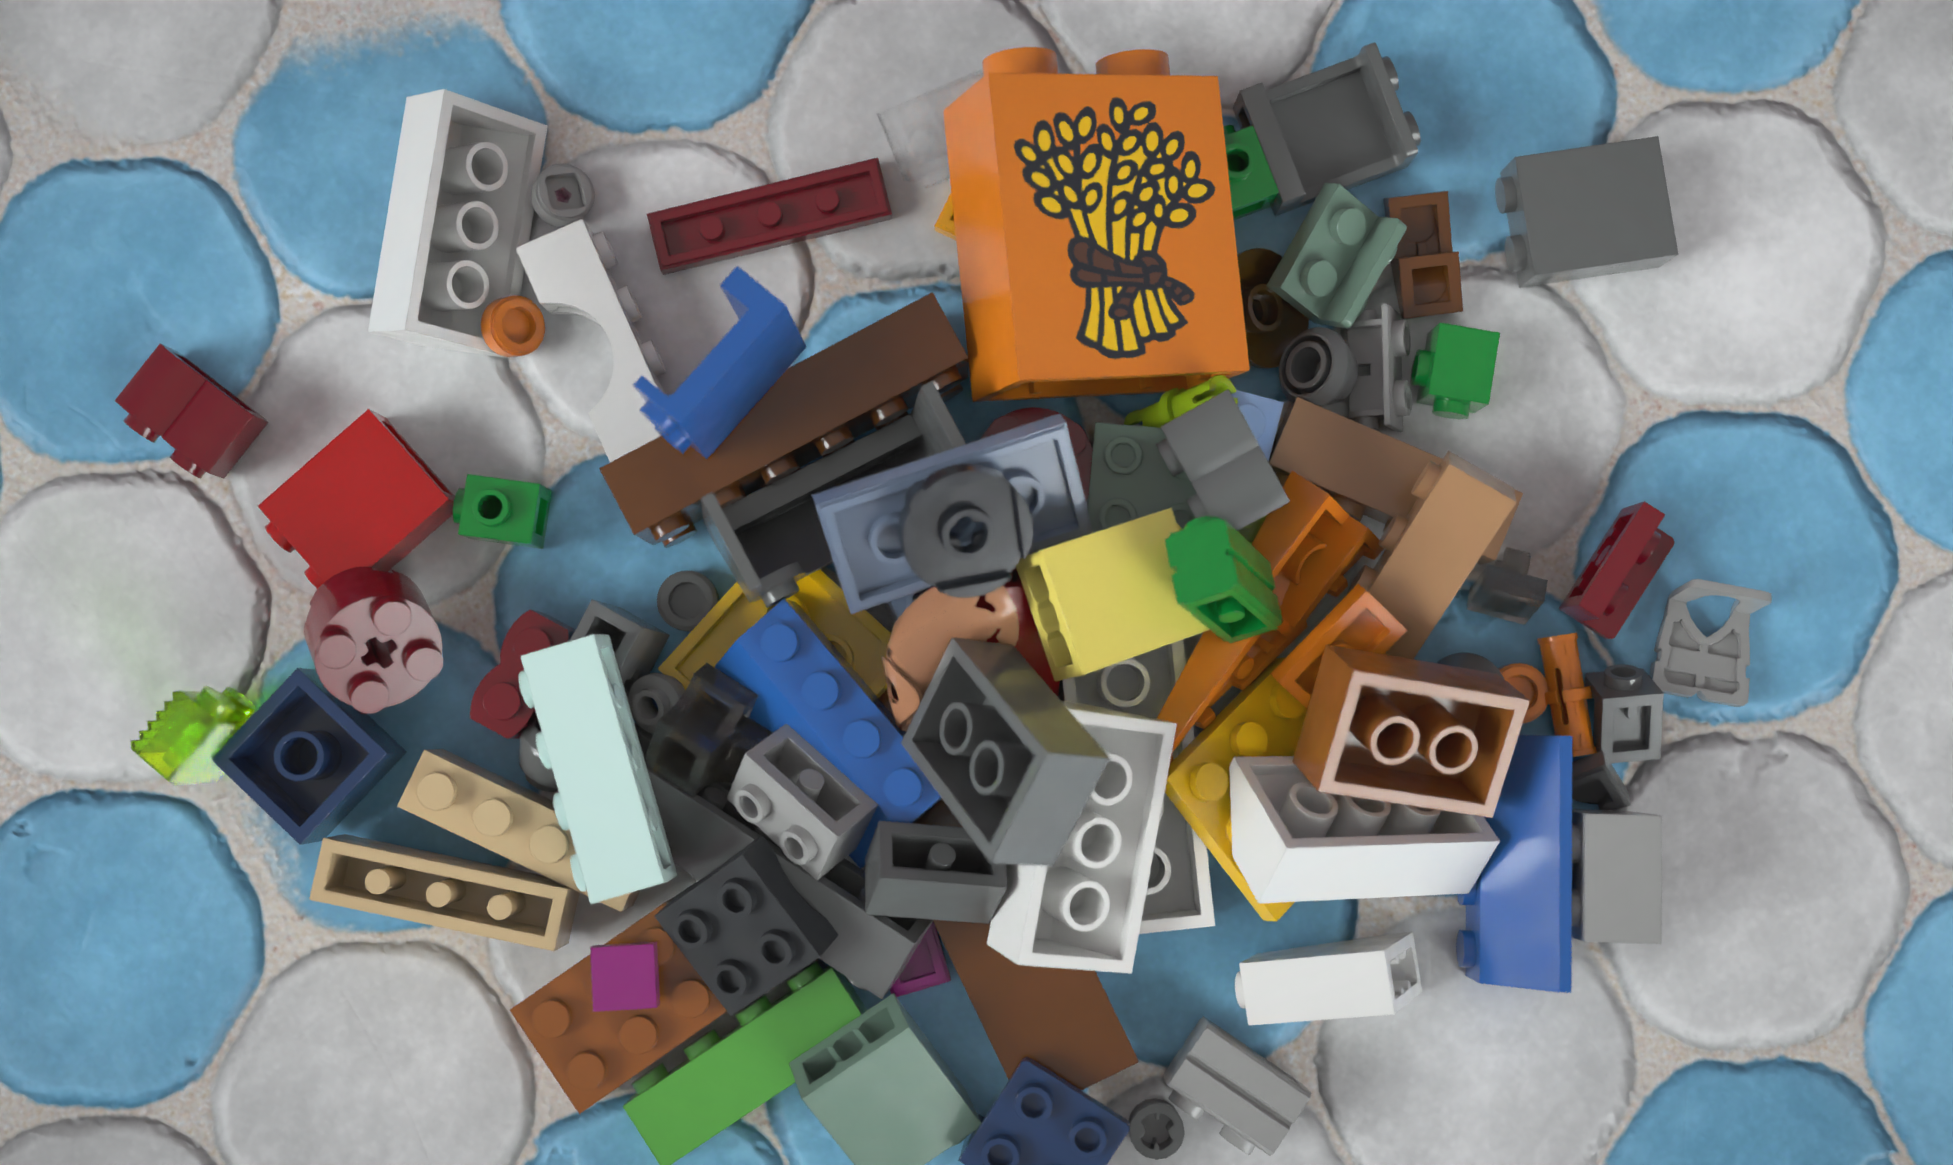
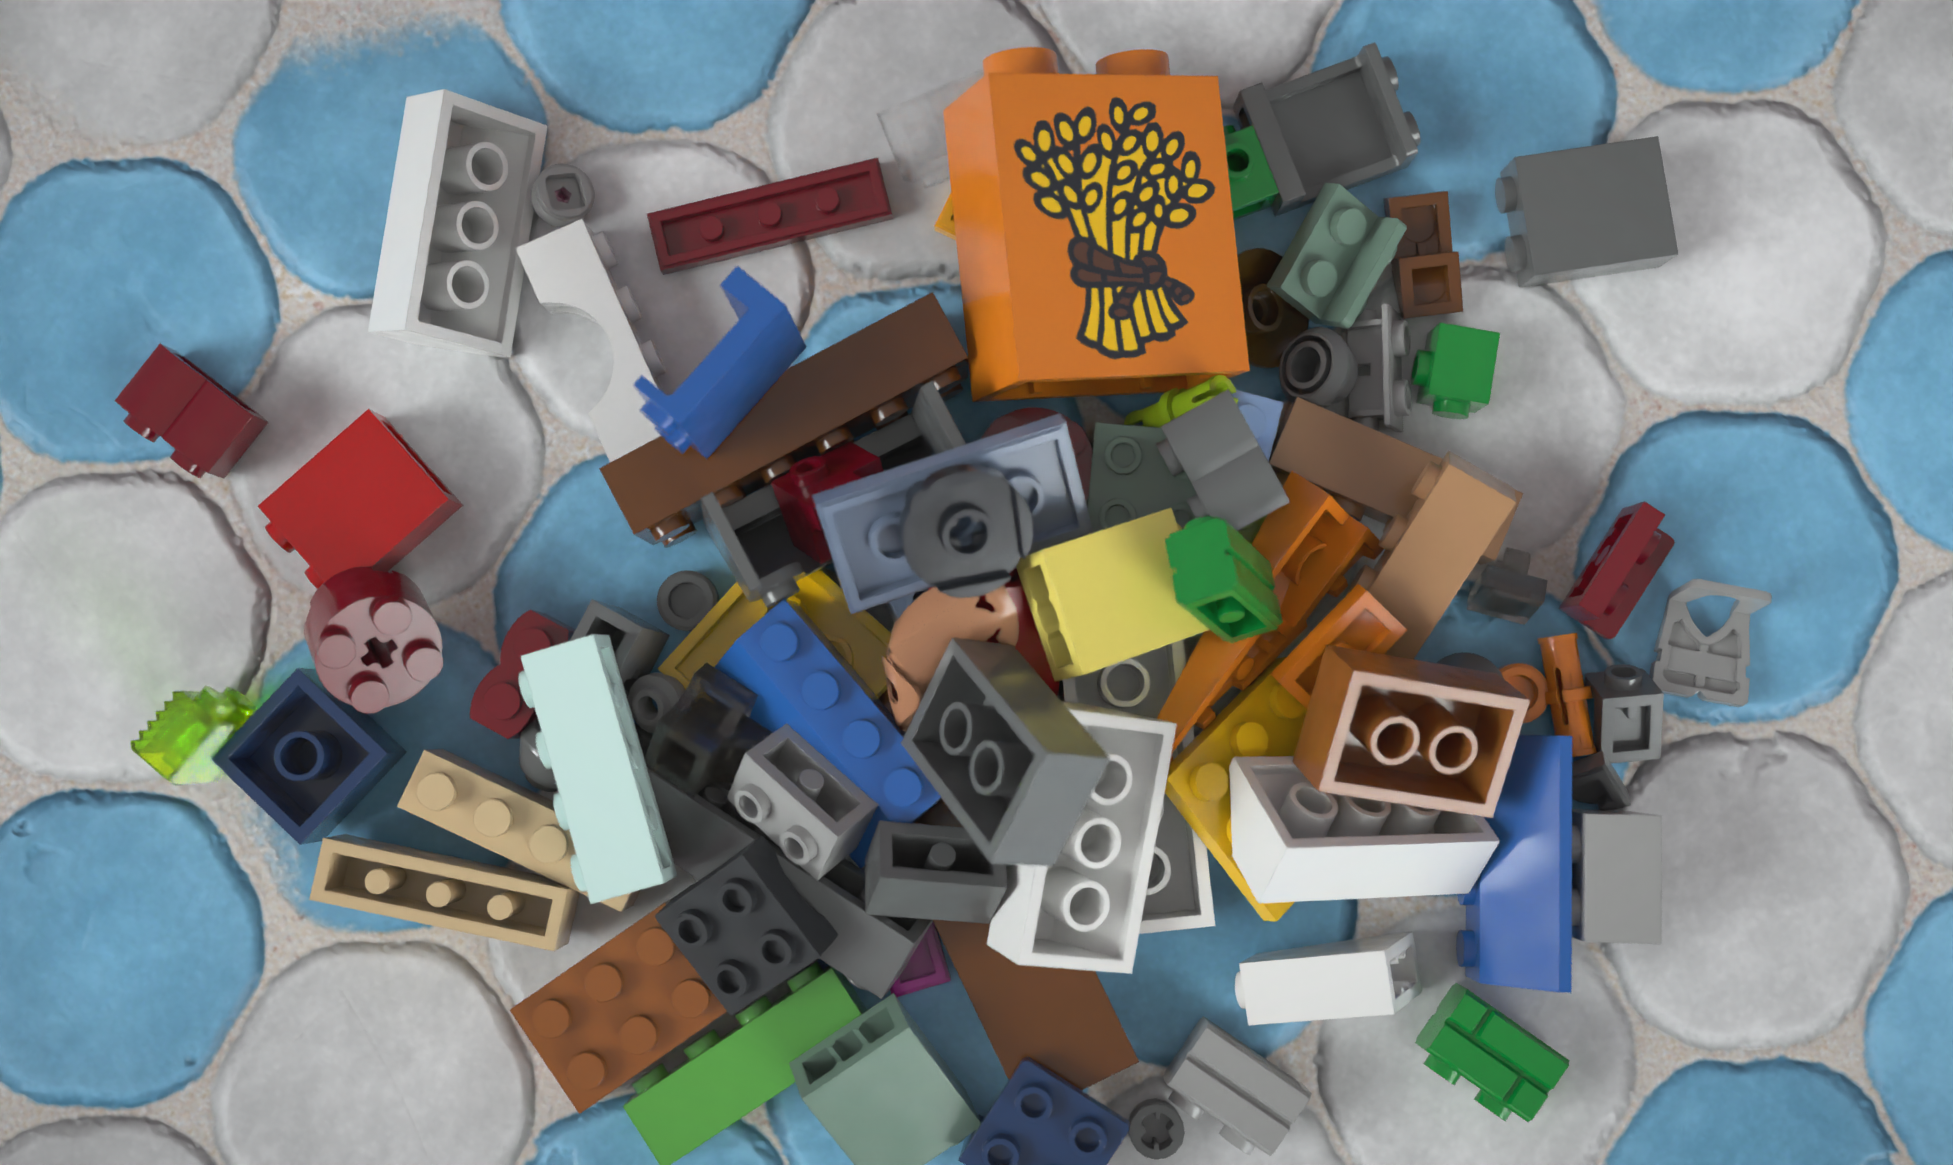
green brick [453,474,552,549] -> none
orange tile [481,295,545,357] -> none
magenta tile [590,942,660,1012] -> none
none -> dark red brick [771,441,884,564]
none -> green brick [1415,983,1570,1122]

